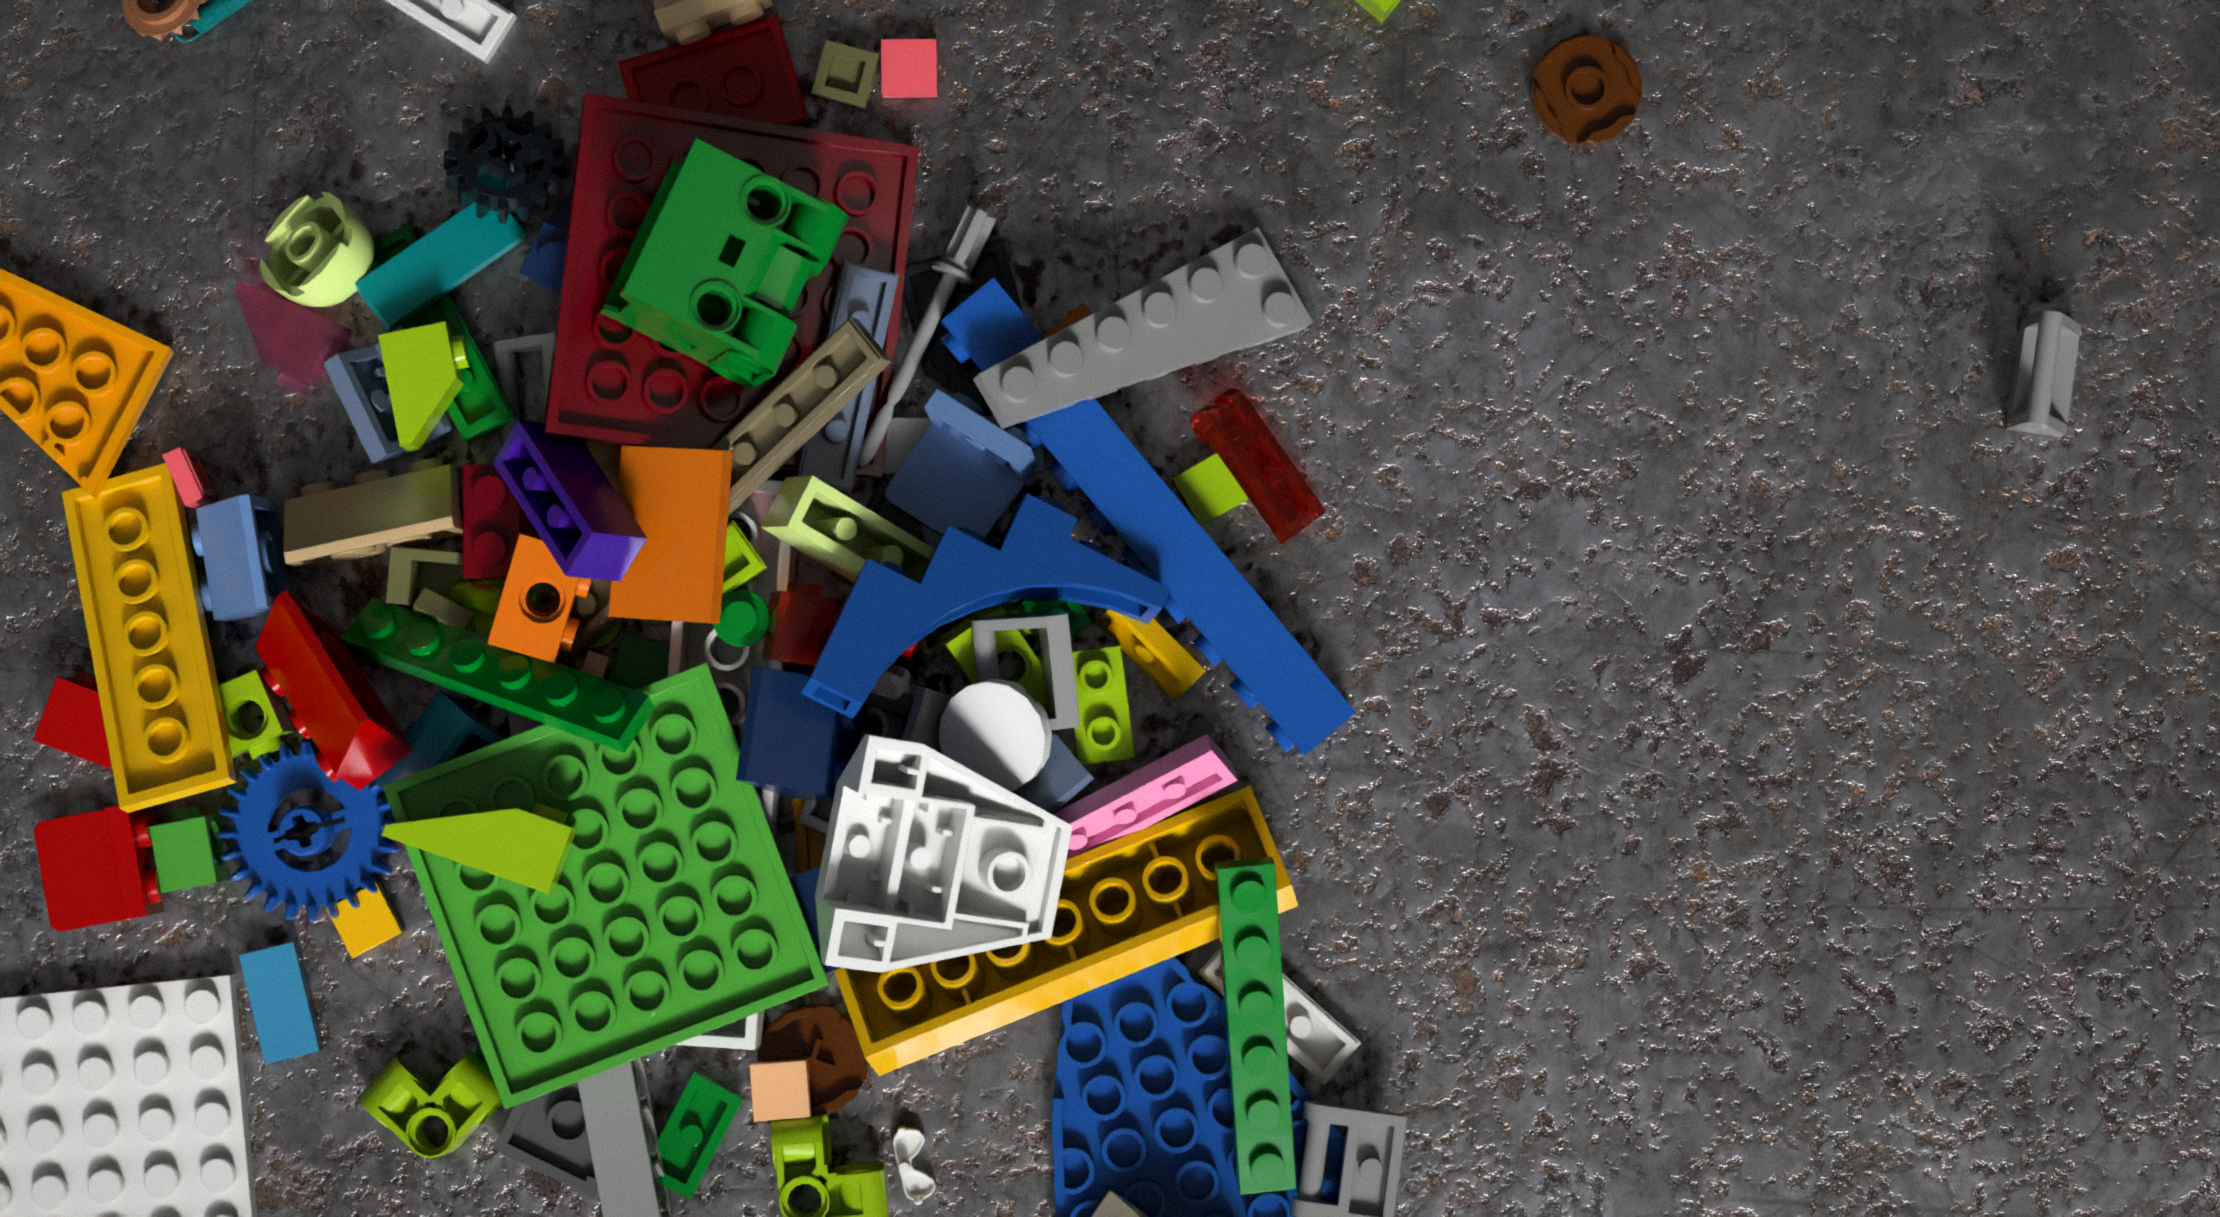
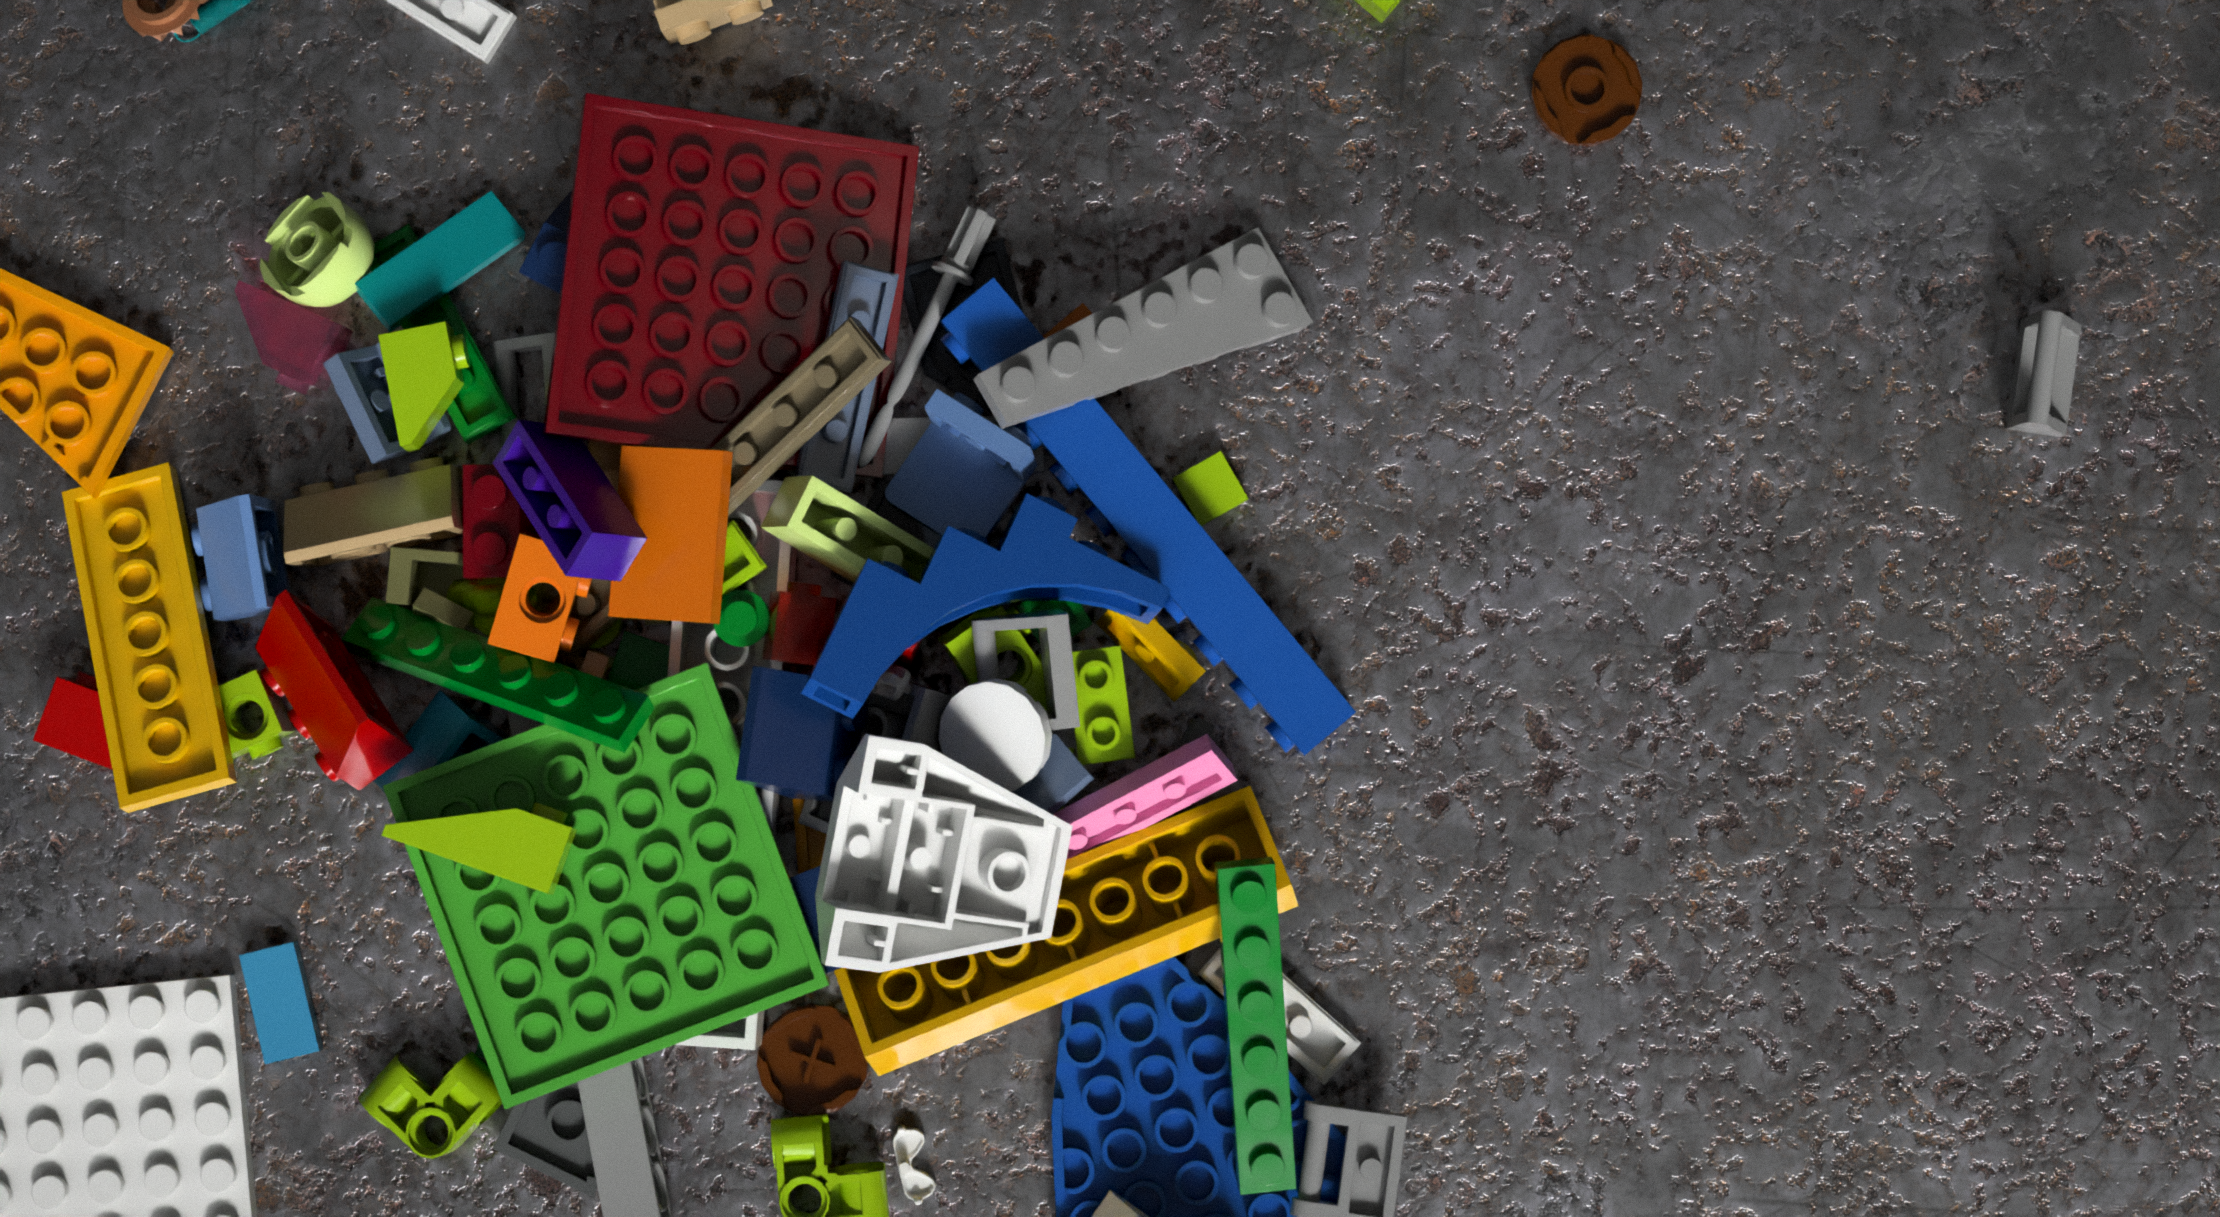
red bracket [34,805,166,931] -> none
bright green brick [149,806,230,893] -> none
coral tile [162,447,218,509] -> none
blue gear [216,738,401,922] -> none
yellow tile [327,882,405,958] -> none
black gear [443,106,567,224] -> none
green piece [599,138,849,388] -> none
red tile [618,14,811,127] -> none
green plate [658,1071,745,1199] -> none
light nougat tile [749,1058,812,1122] -> none
olive tile [811,40,881,111] -> none
coral tile [881,39,938,98] -> none
clear red plate [1190,388,1326,544] -> none

